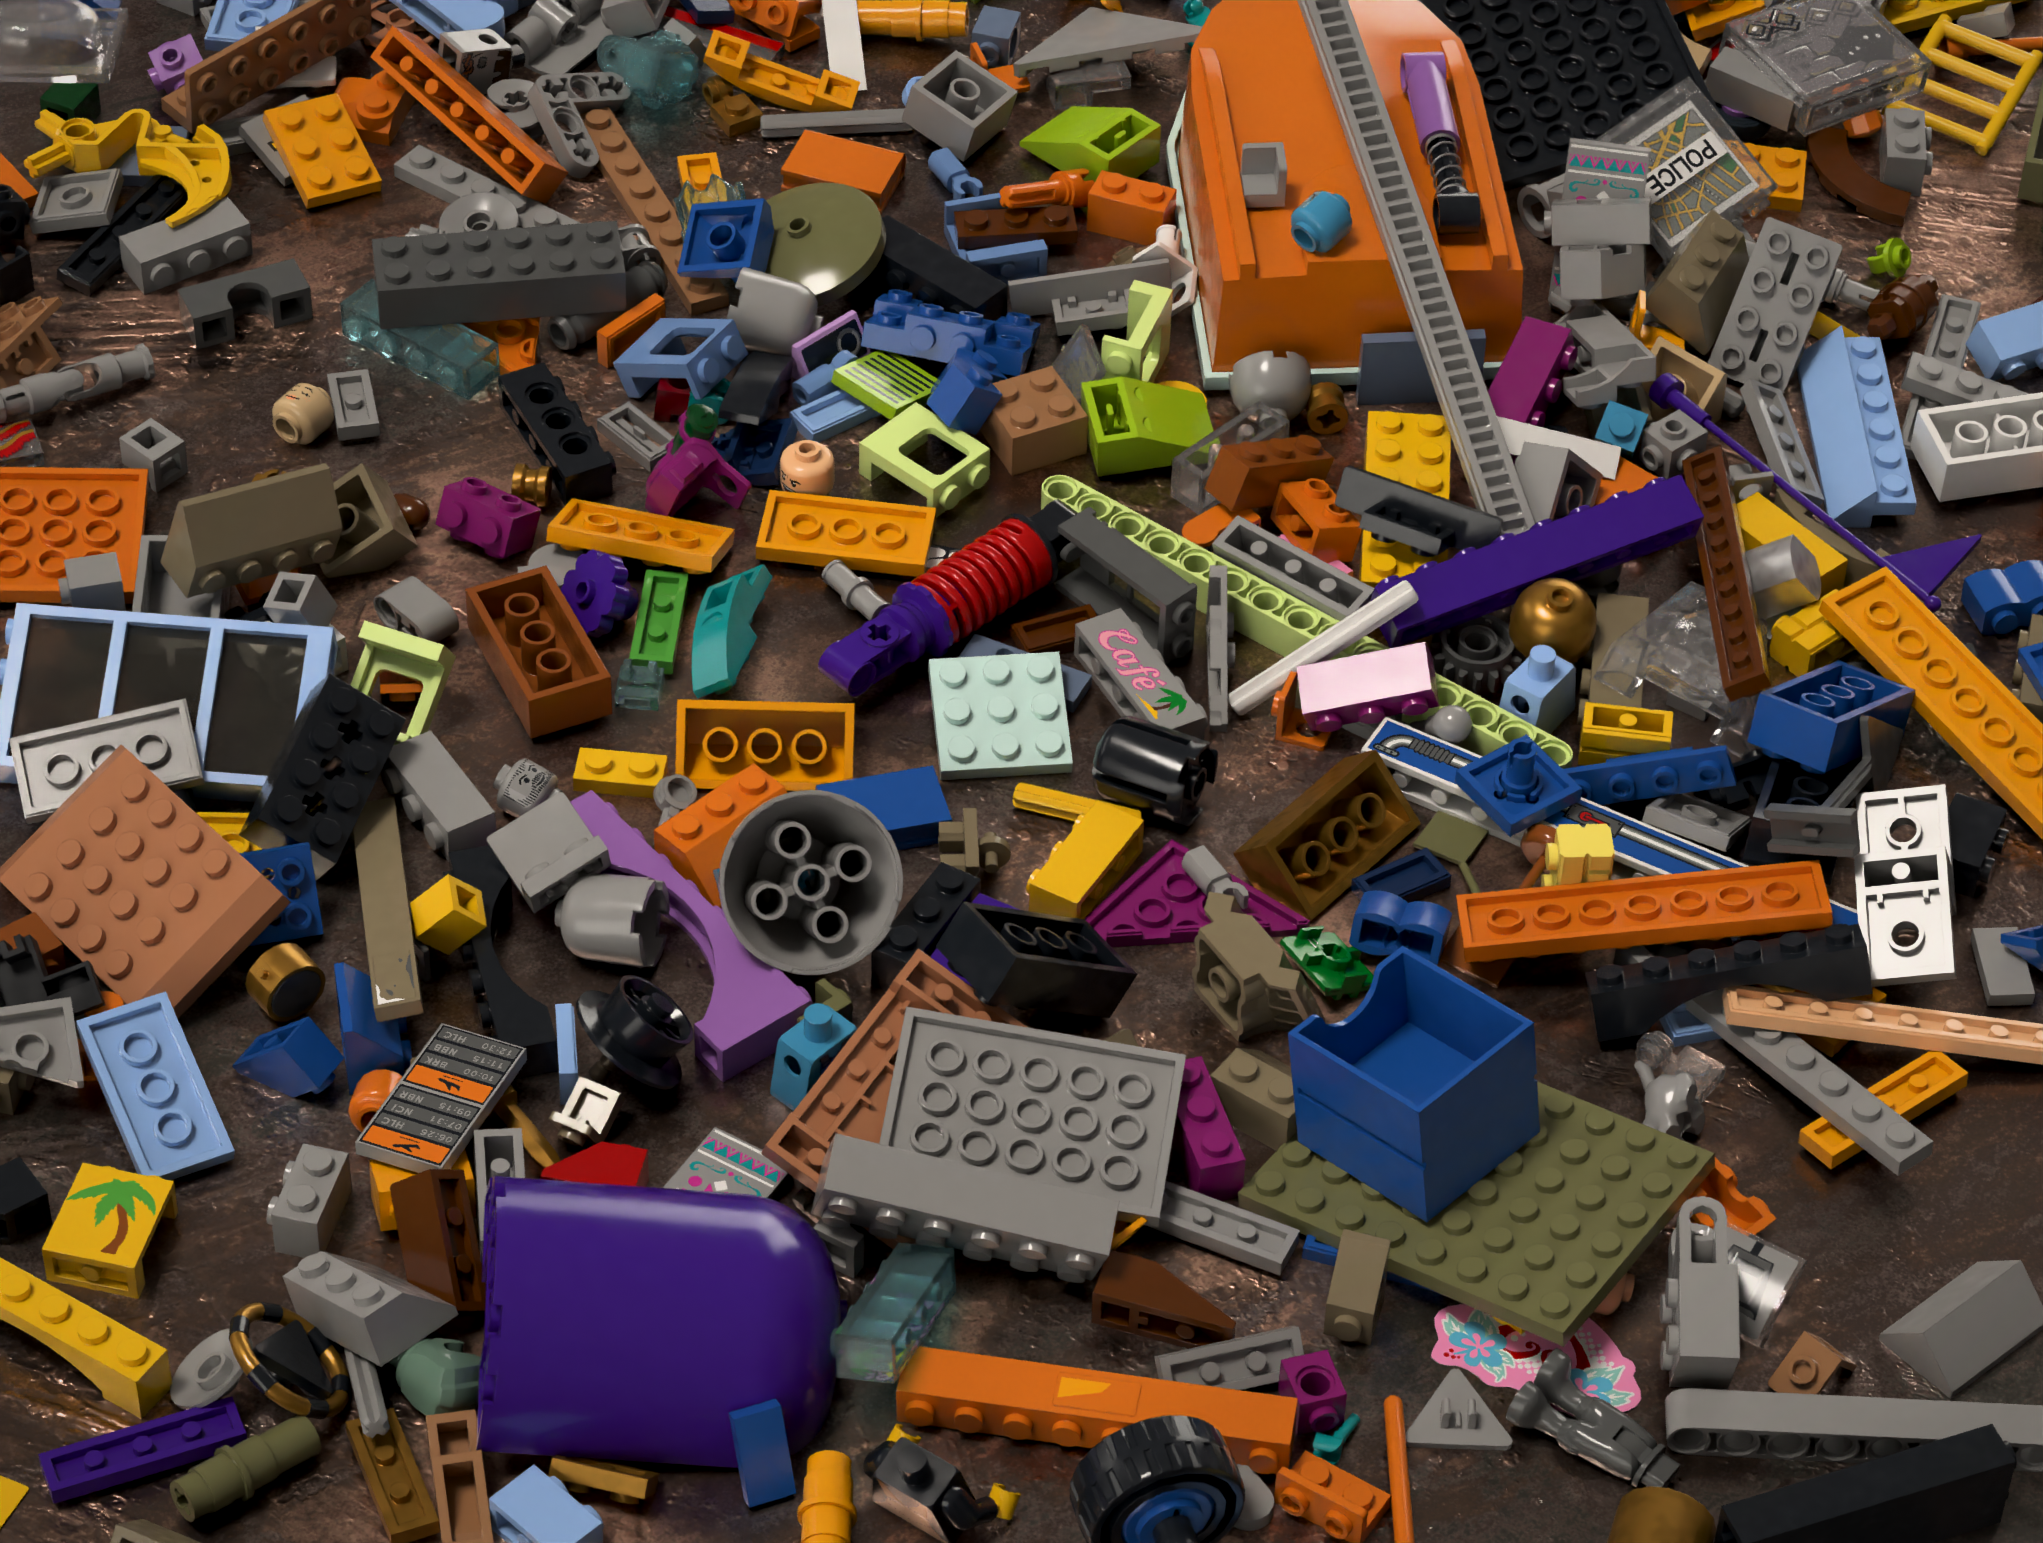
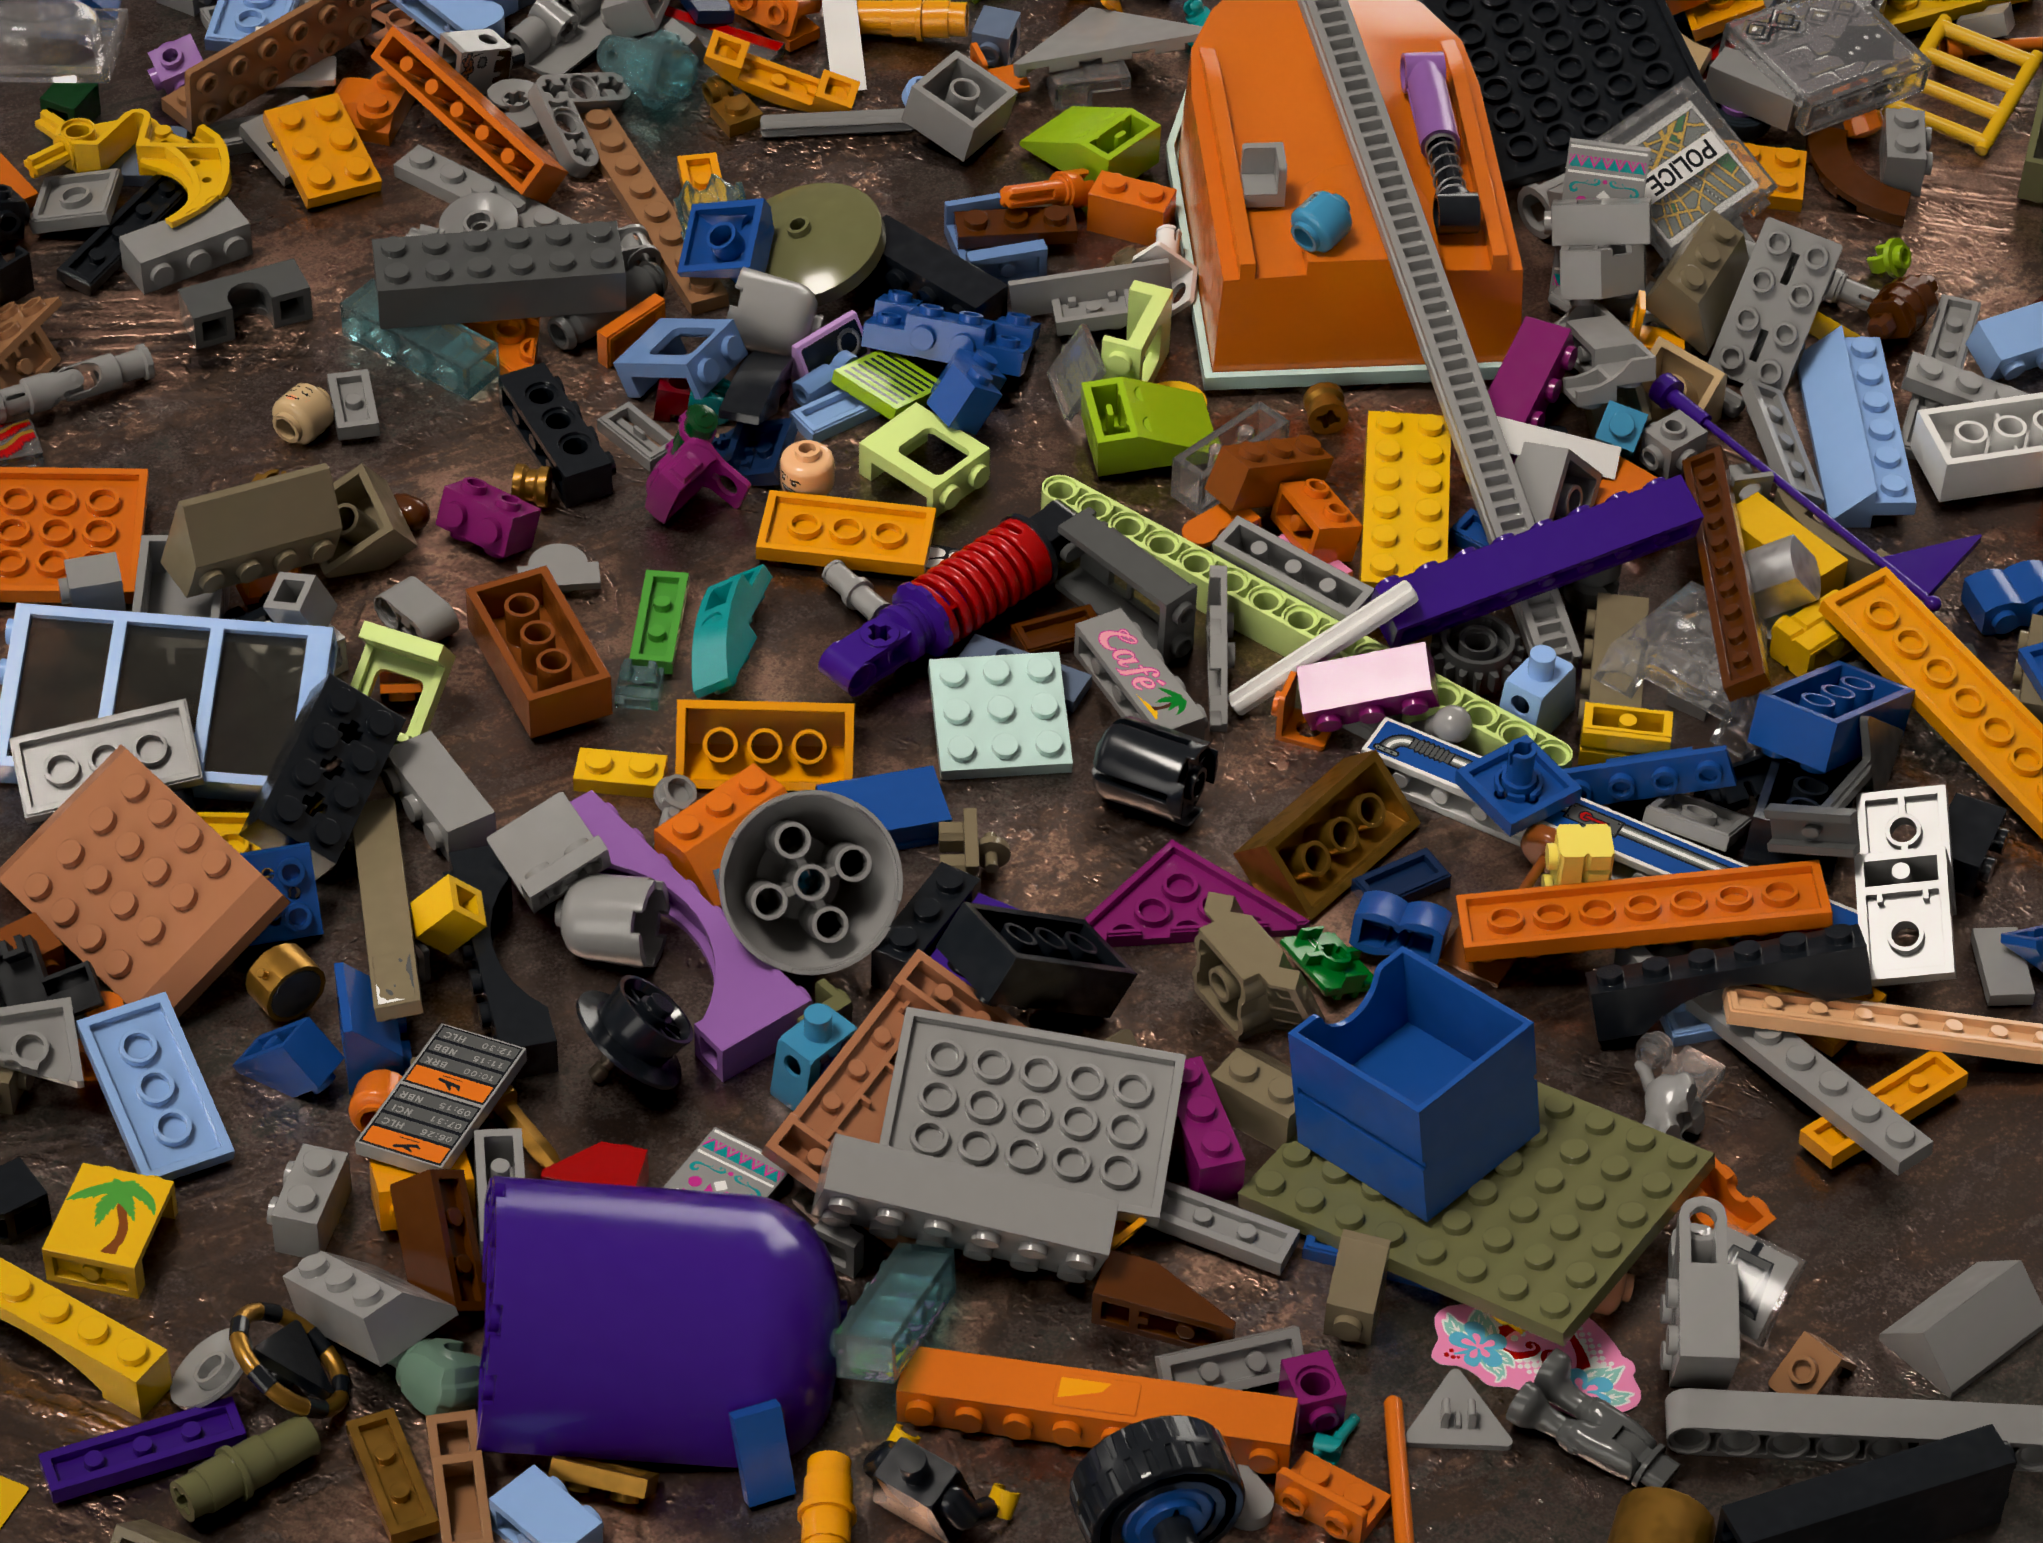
light grey brick [119,418,188,493] -> none
light grey axle [344,1348,390,1438] -> none
light grey head [493,758,563,818] -> none
light orange plate [546,498,735,575] -> none
bracket [549,1076,625,1148] -> none
light blue tile [555,1003,578,1105] -> none
dark purple plant [561,549,638,639] -> none
orange piece [781,129,906,214] -> none
medium blue bar [928,147,983,200] -> none
medium nougat brick [980,366,1088,476] -> none
yellow axle [1012,782,1142,822] -> none
yellow brick [1026,800,1144,919] -> none
light grey bar [1181,845,1249,909] -> none
light grey cylinder [1228,350,1312,428] -> none
black bracket [1335,465,1503,557] -> none
sand blue tile [1356,329,1486,405] -> none
olive piece [1413,810,1489,893] -> none
pearl gold cylinder [1509,578,1596,663] -> none

